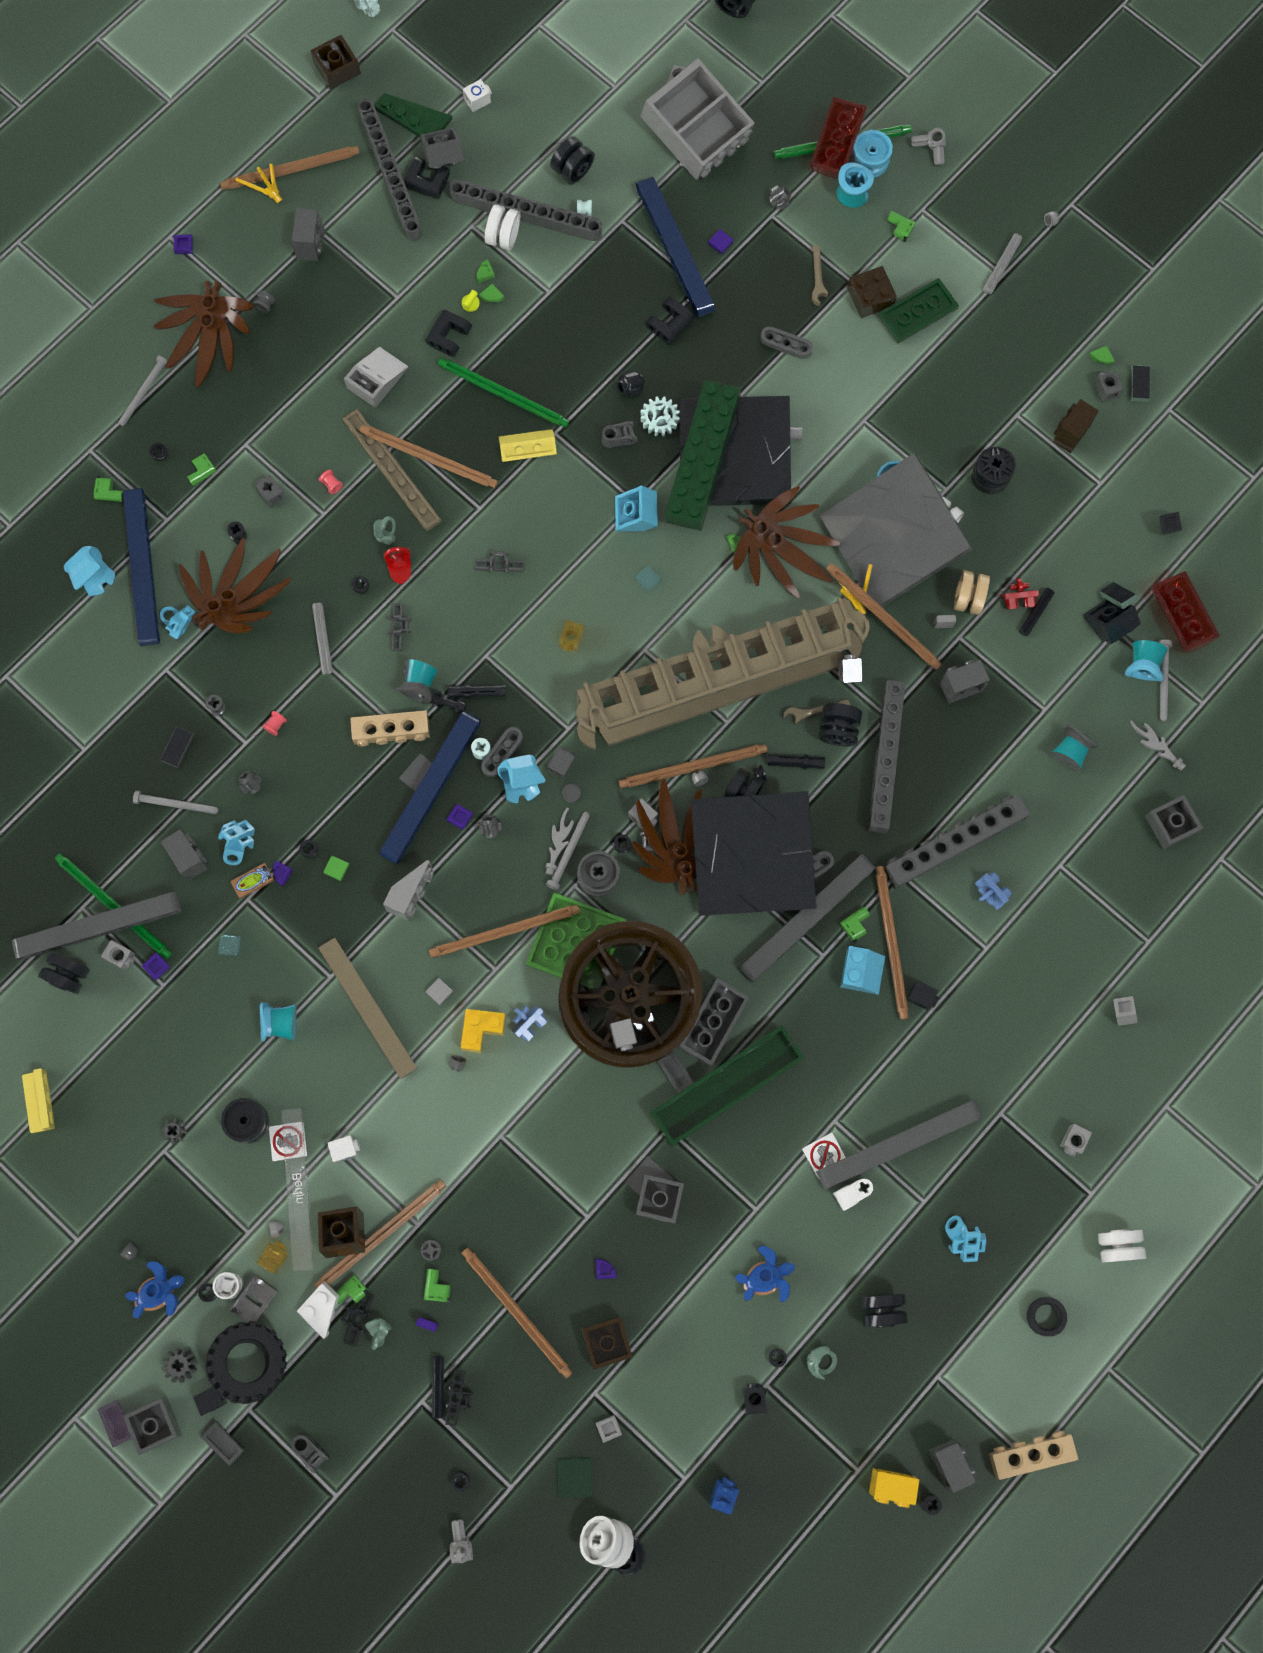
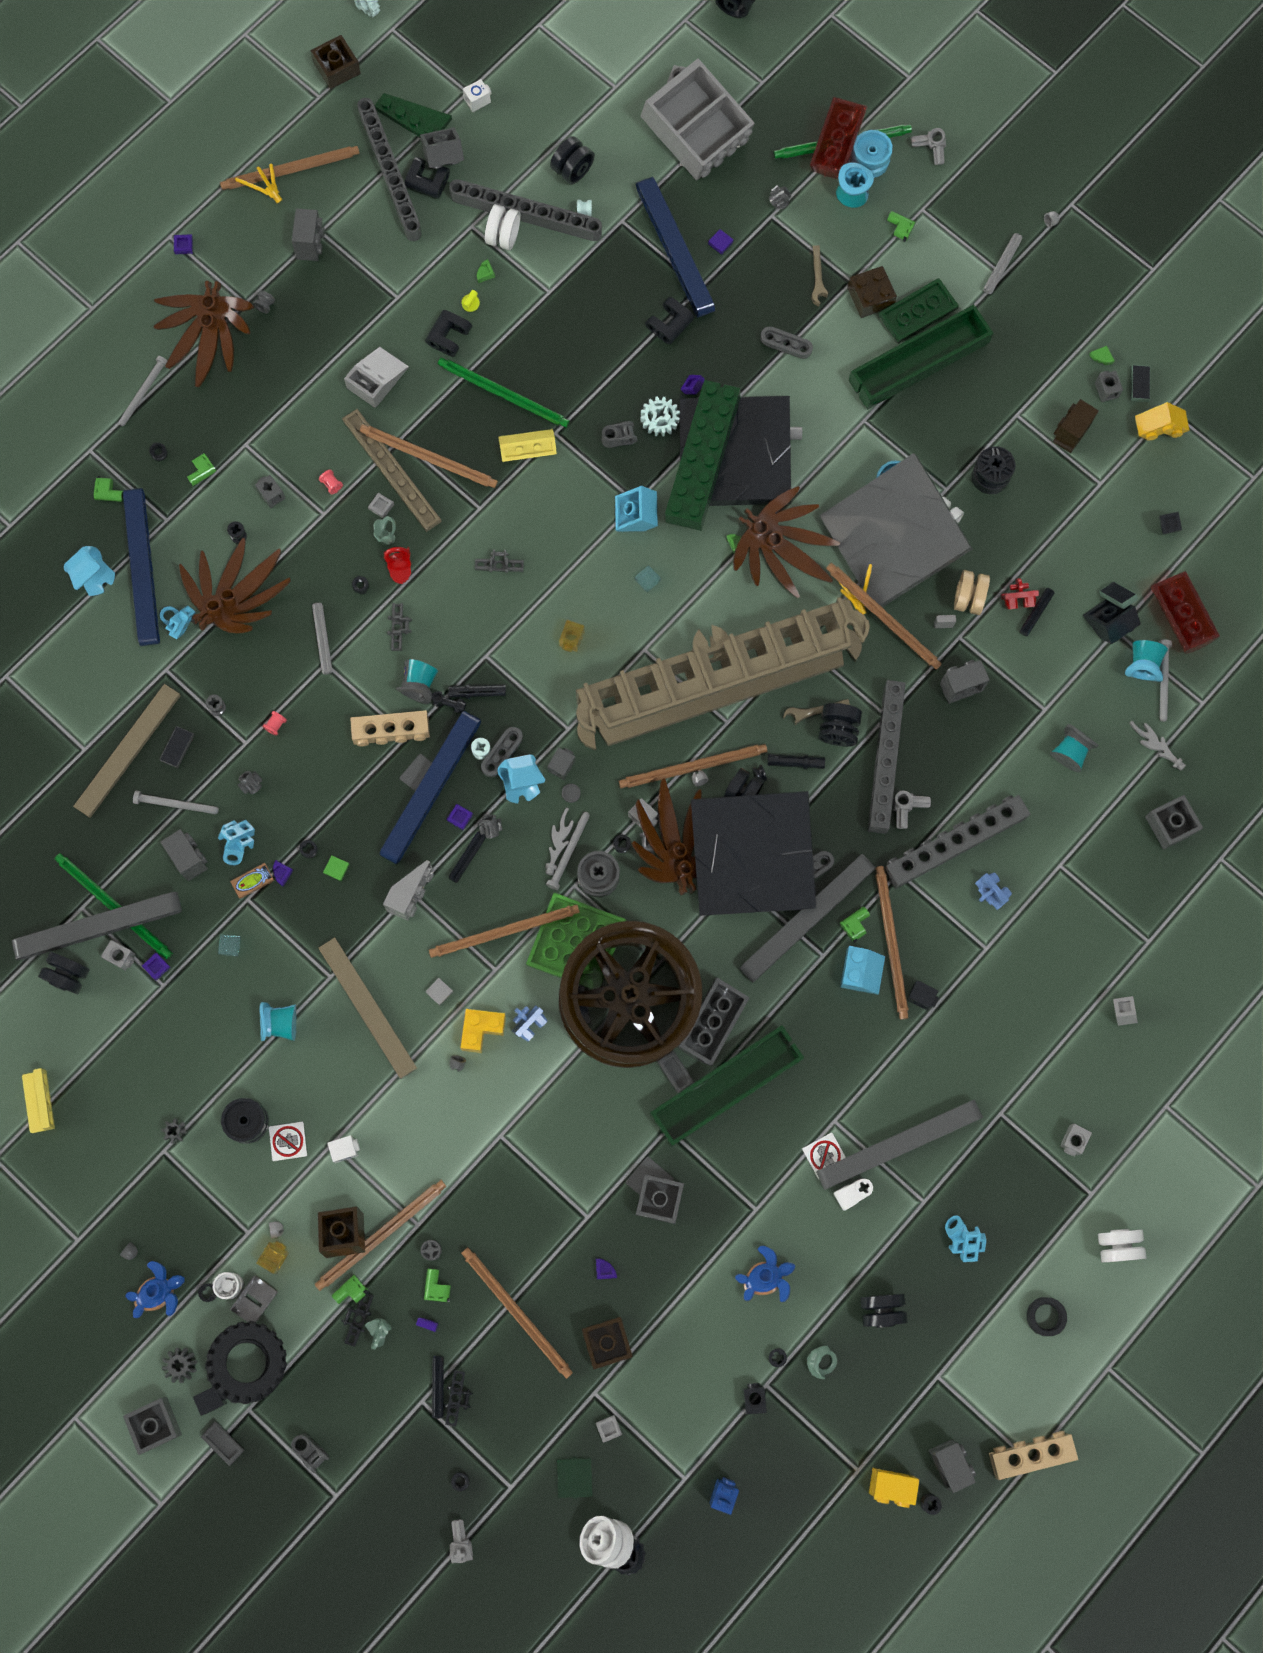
clear purple plate [97,1400,132,1448] -> none
clear tile [281,1108,314,1272] -> none
white wing [297,1282,339,1339] -> none
bright green tile [479,284,504,302] -> none
light grey brick [610,1019,637,1051] -> none
black head [616,370,645,397] -> none
brick [838,654,862,683] -> none
none -> dark tan tile [73,684,181,818]
none -> light grey tile [368,493,394,519]
none -> black axle [449,831,486,883]
none -> dark purple plate [681,375,705,394]
none -> dark green piece [848,305,993,410]
none -> light grey axle [893,791,931,829]
none -> yellow brick [1135,402,1190,440]

